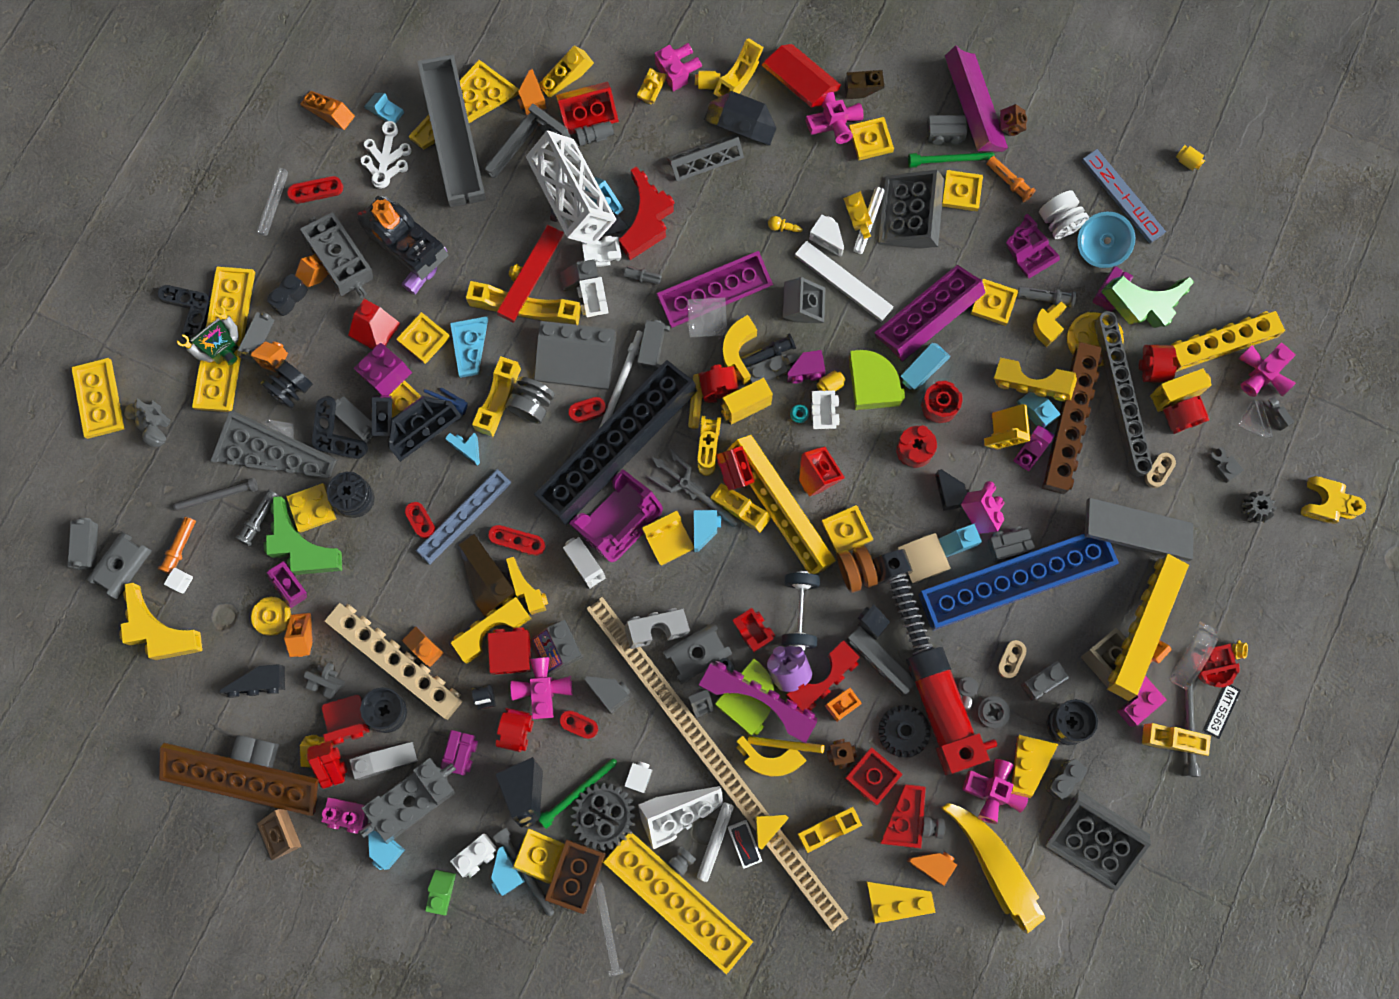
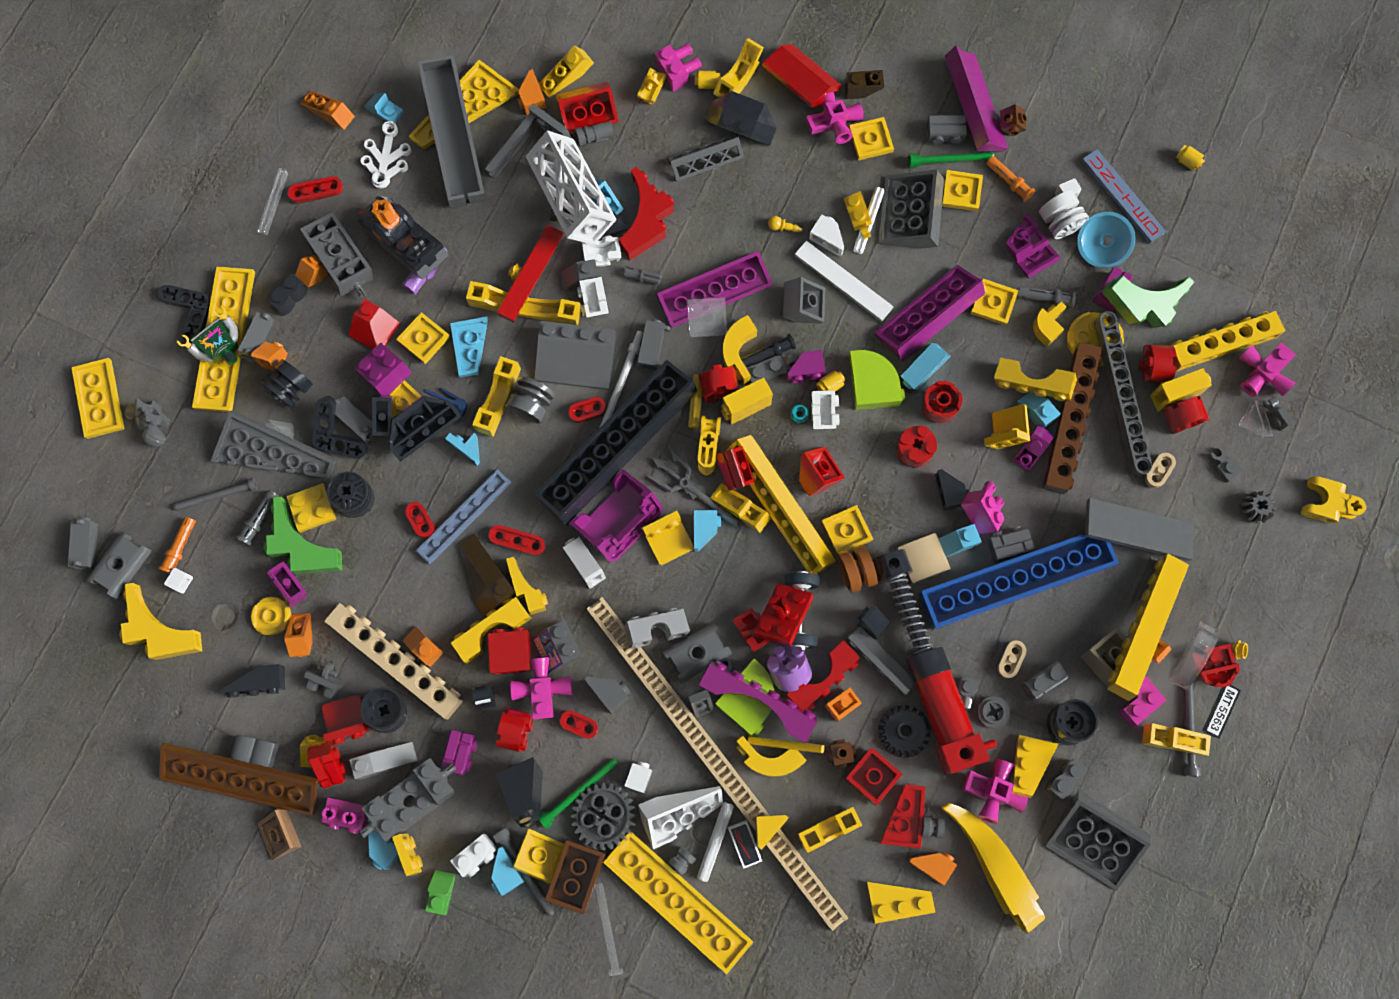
none -> yellow plate [392,834,423,876]
none -> red plate [753,583,814,647]
none -> white slope [1055,179,1081,197]

